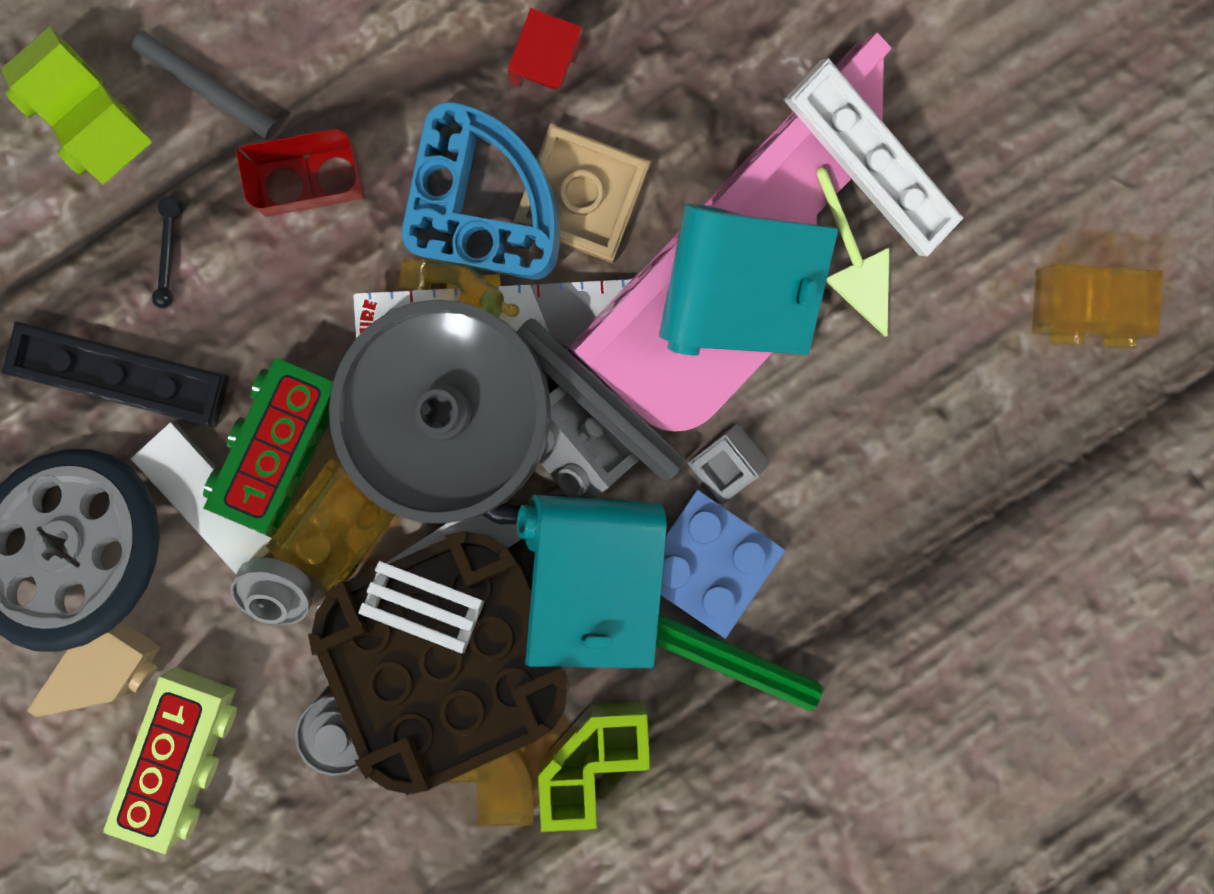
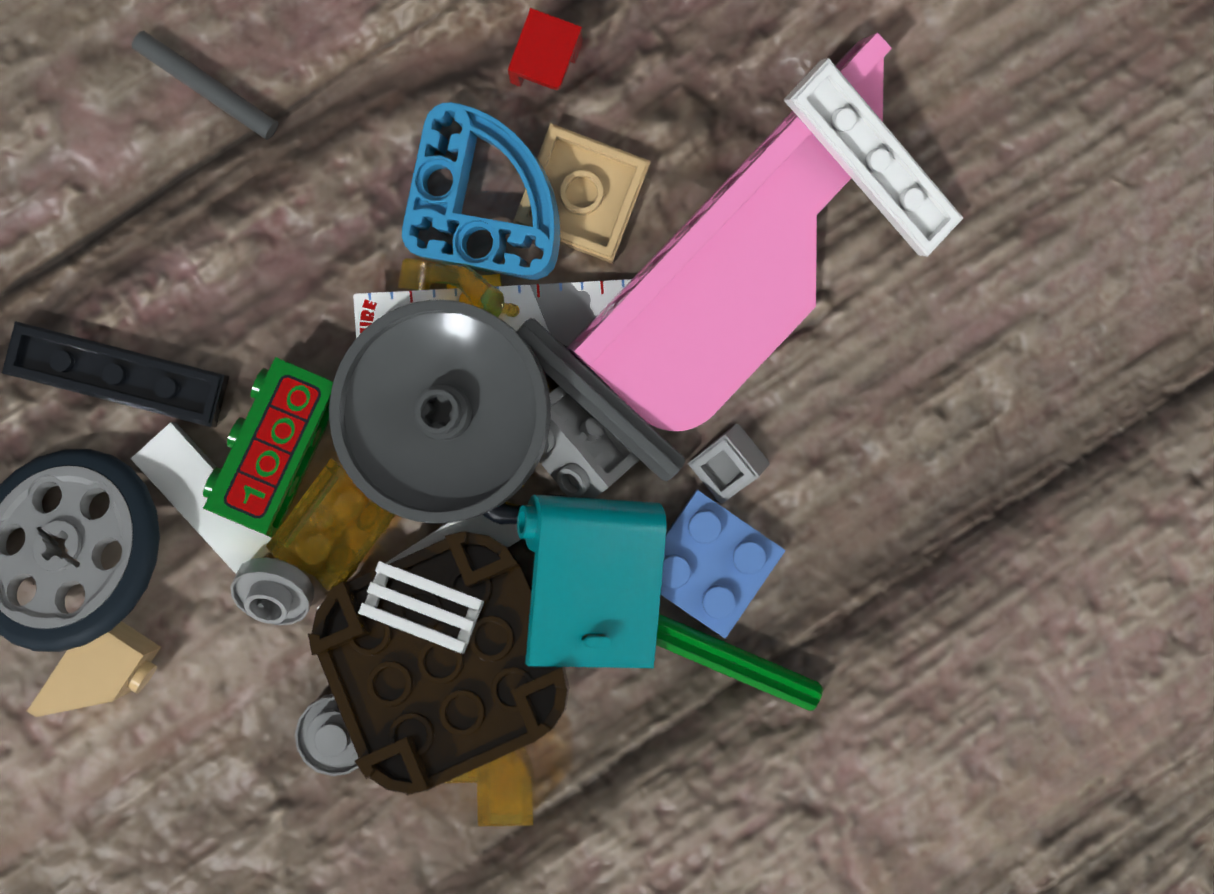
lime brick [1,26,152,185] -> none
yellowish green brick [103,667,237,855] -> none
black hinge [151,197,182,309] -> none
red piece [235,129,365,217] -> none
lime brick [538,701,650,832] -> none
teal door [659,203,838,356] -> none
yellowish green piece [816,167,889,336] -> none
clear yellow brick [1032,264,1163,349] -> none

